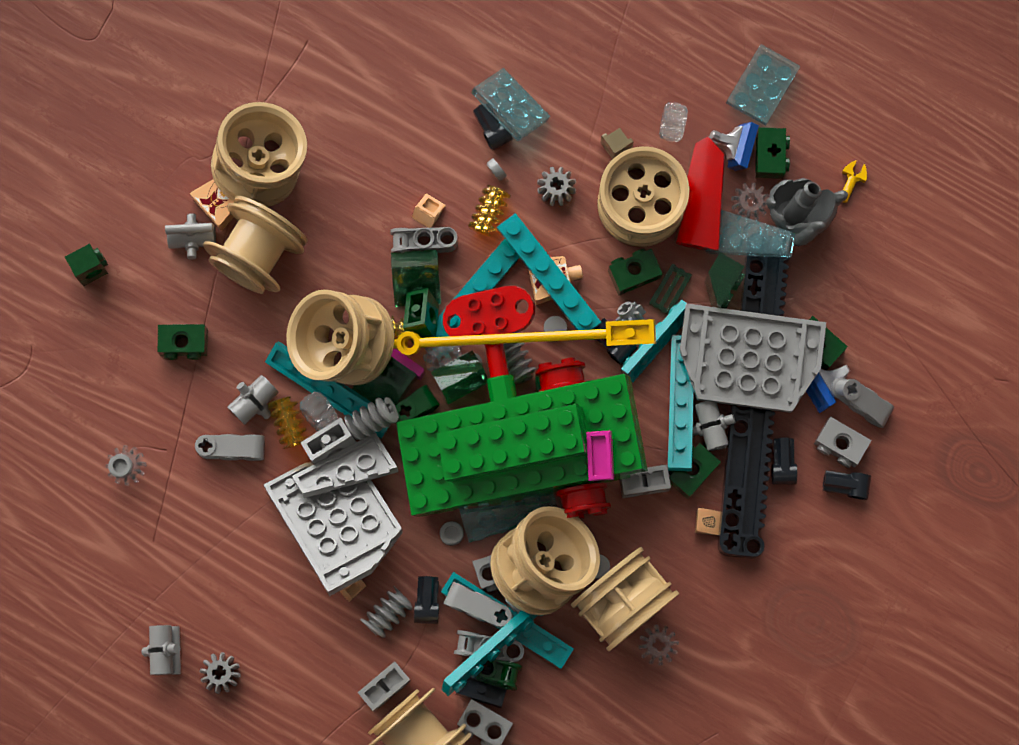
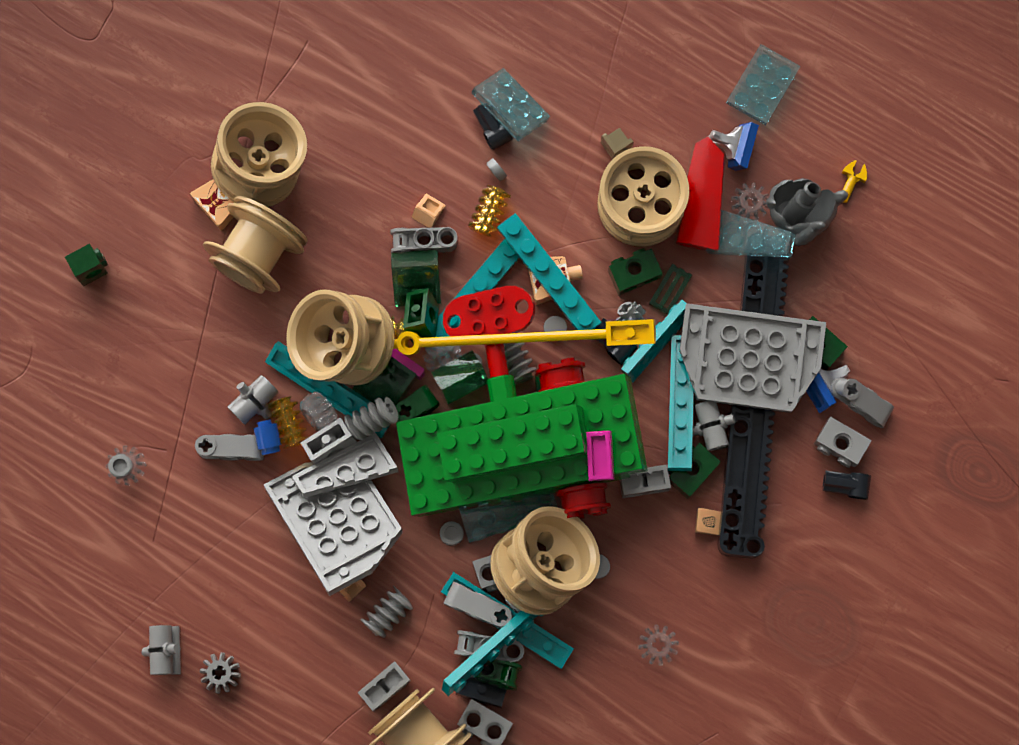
dark green brick [157,324,208,360] -> none
light grey pin [165,214,216,260] -> none
black piece [414,576,439,624] -> none
light grey gear [537,167,576,206] -> none
tan wheel [571,547,680,652] -> none
clear gear [659,102,688,142] -> none
clear green slope [705,252,745,309] -> none
dark green brick [755,127,790,179] -> none
black piece [771,438,797,485] -> none
none -> blue brick [253,419,281,455]

